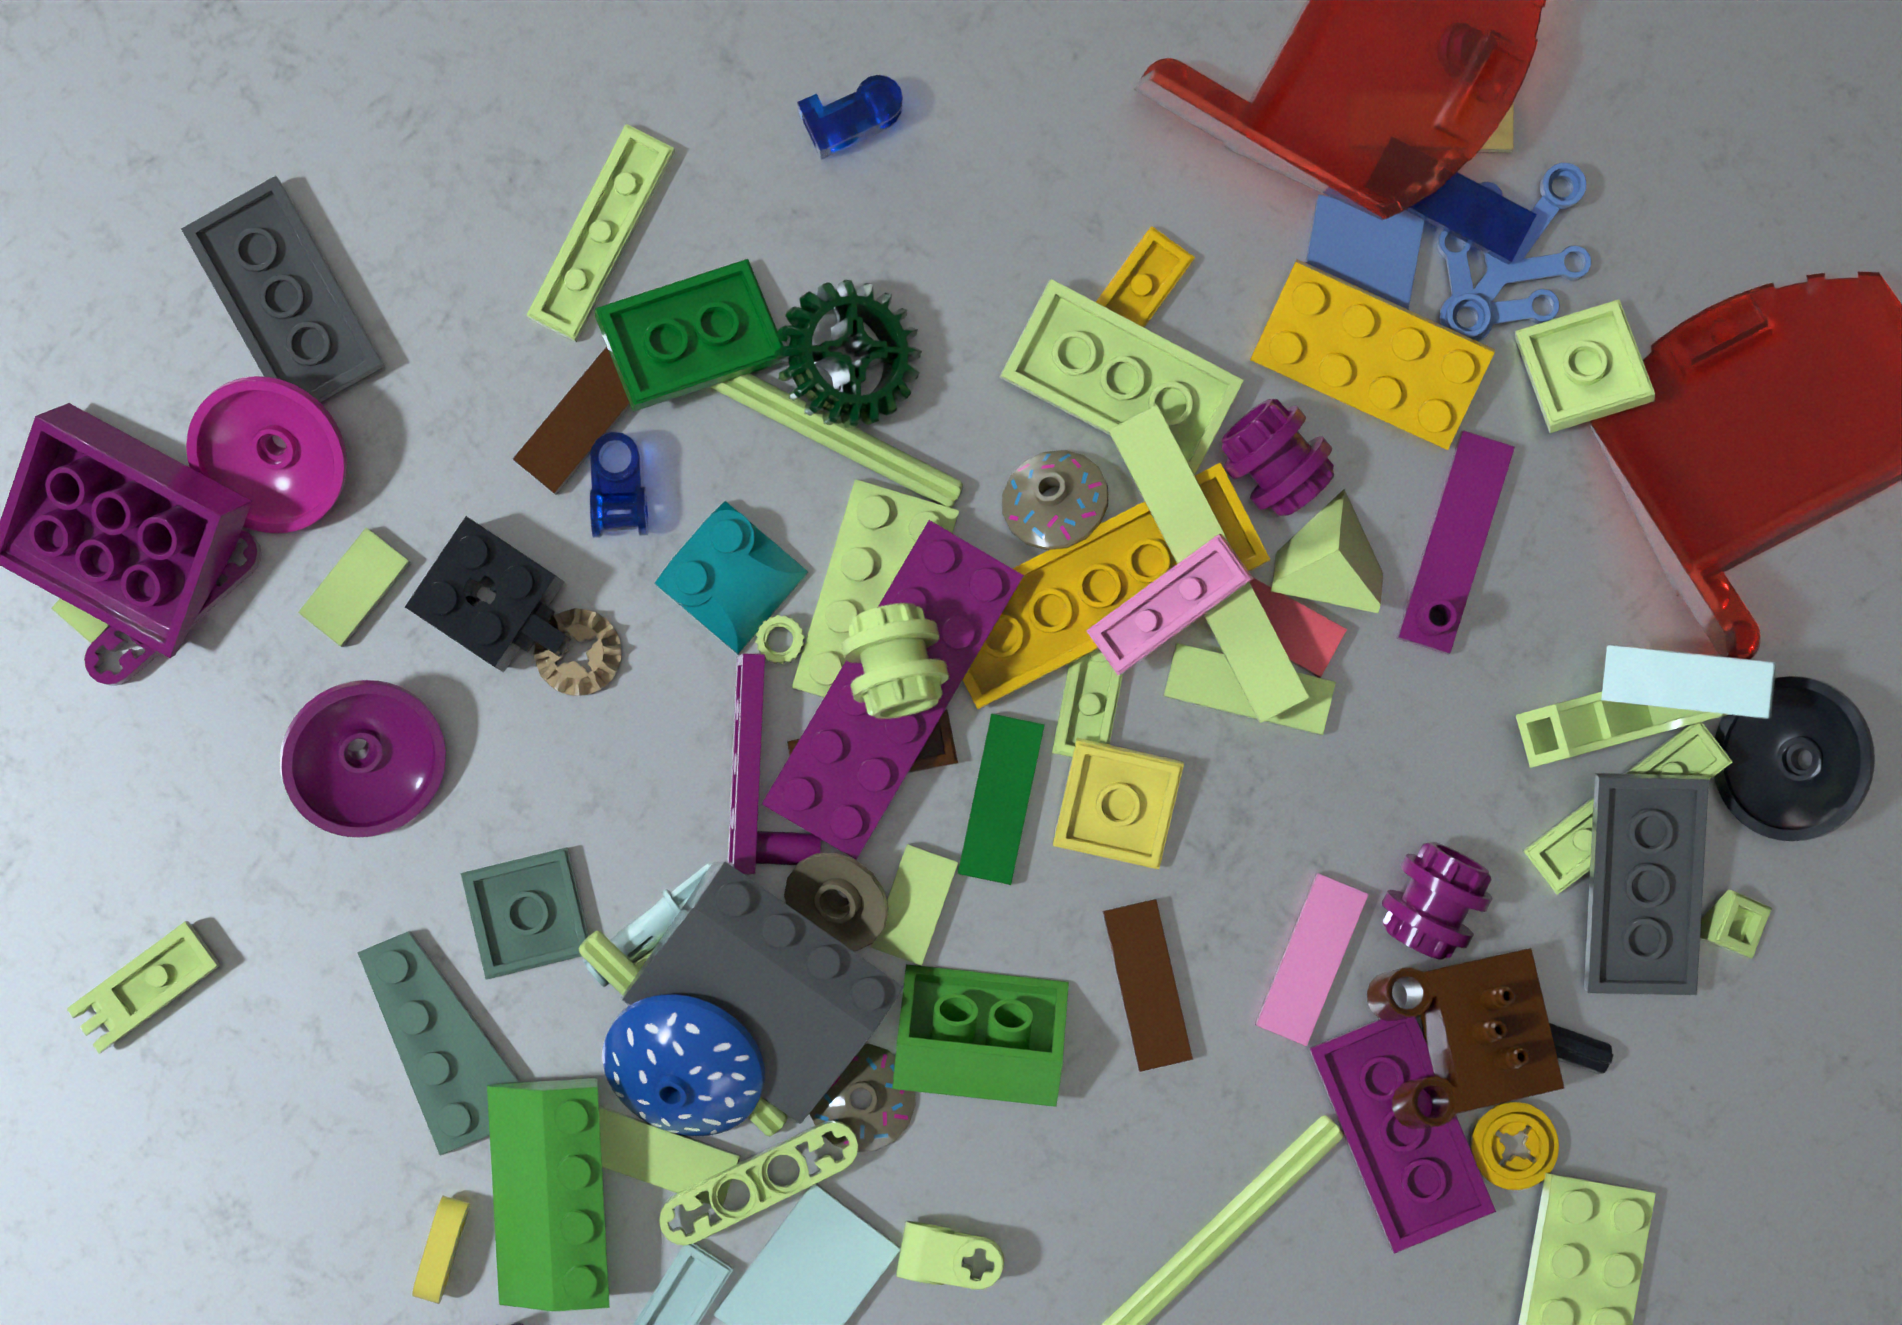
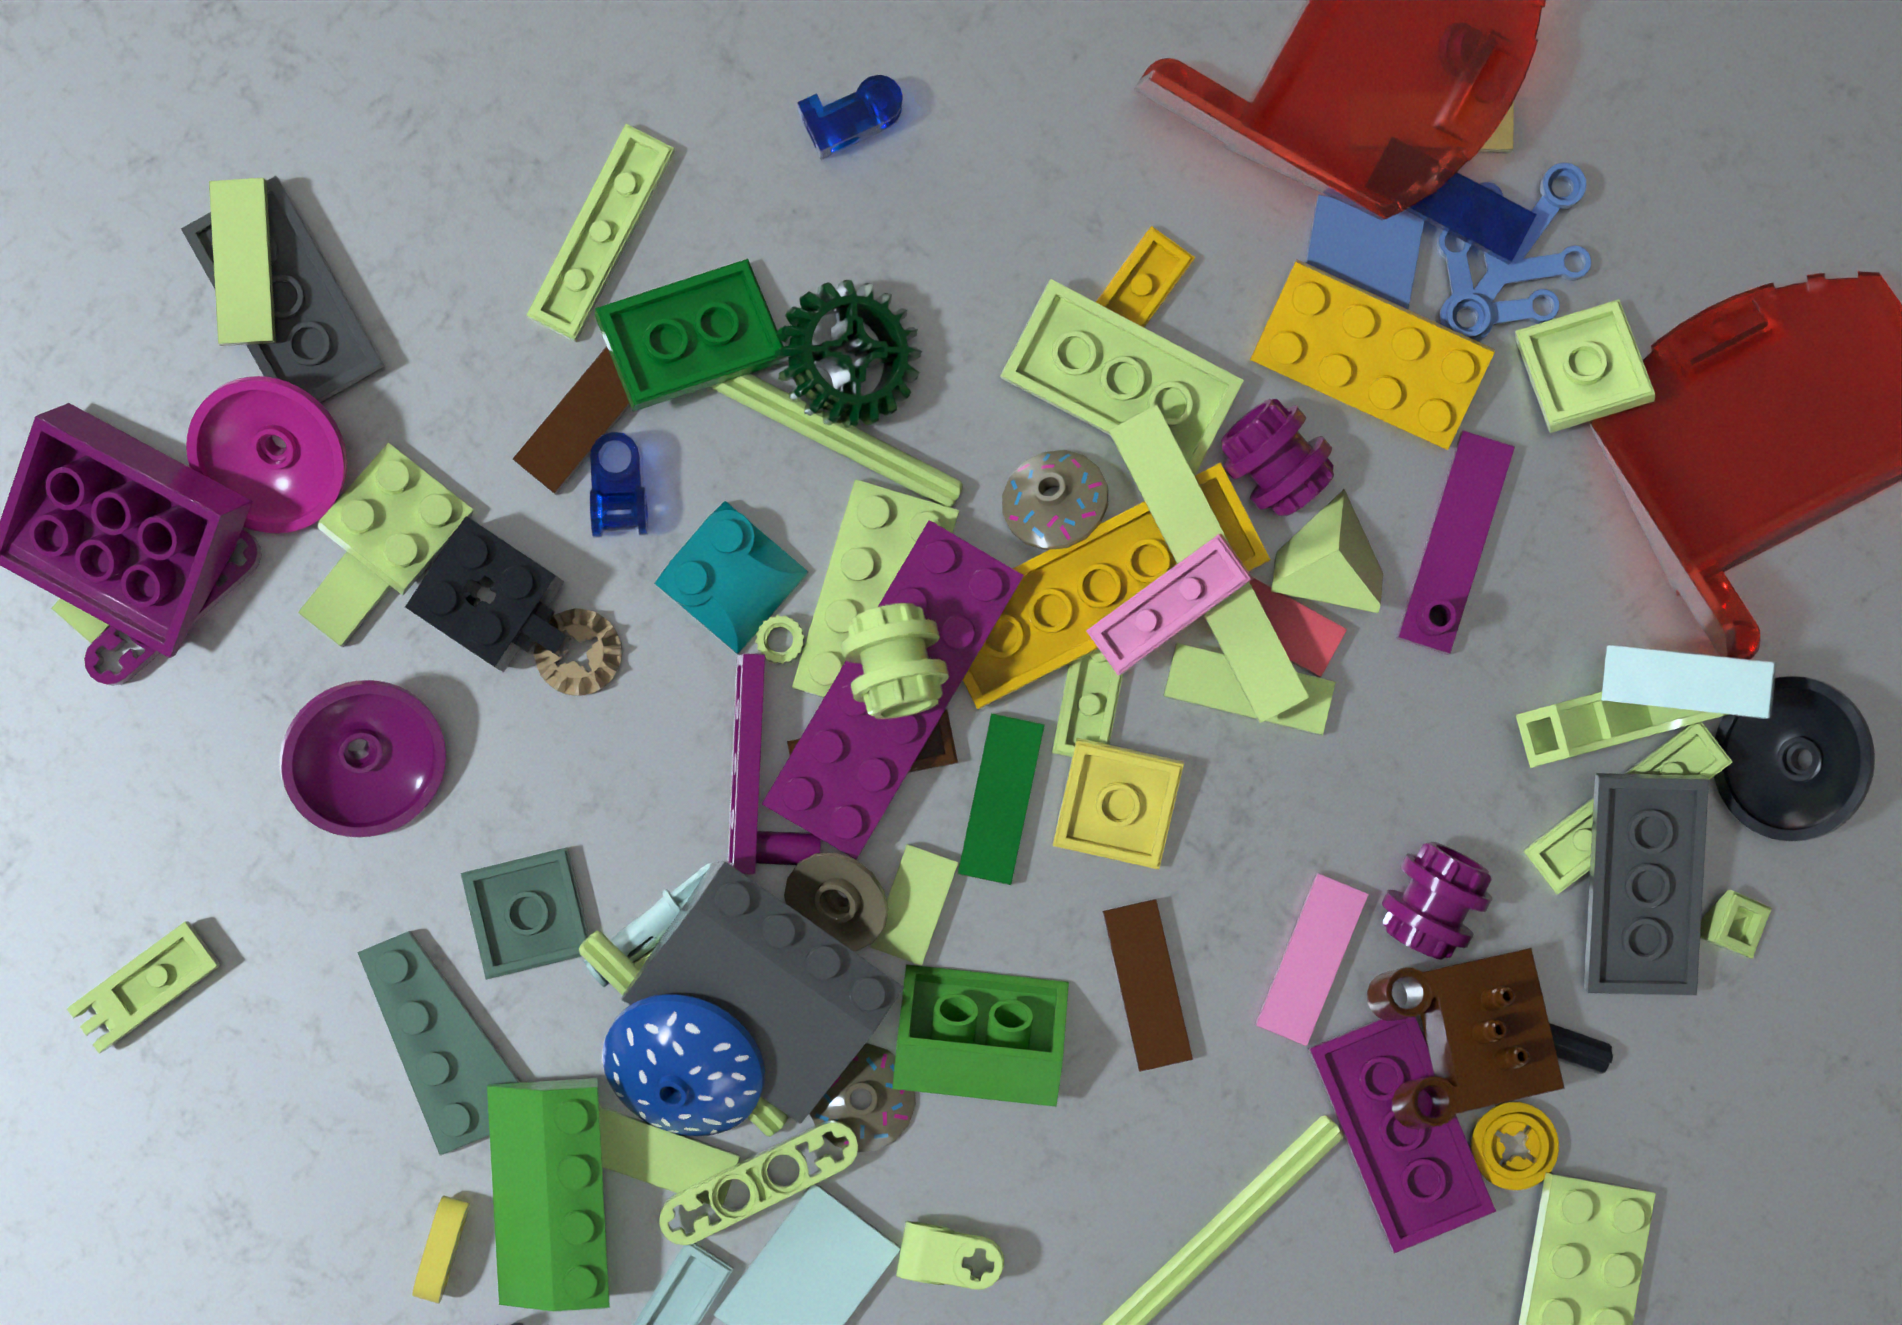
none -> yellowish green tile [209,178,276,346]
none -> yellowish green plate [318,443,473,595]

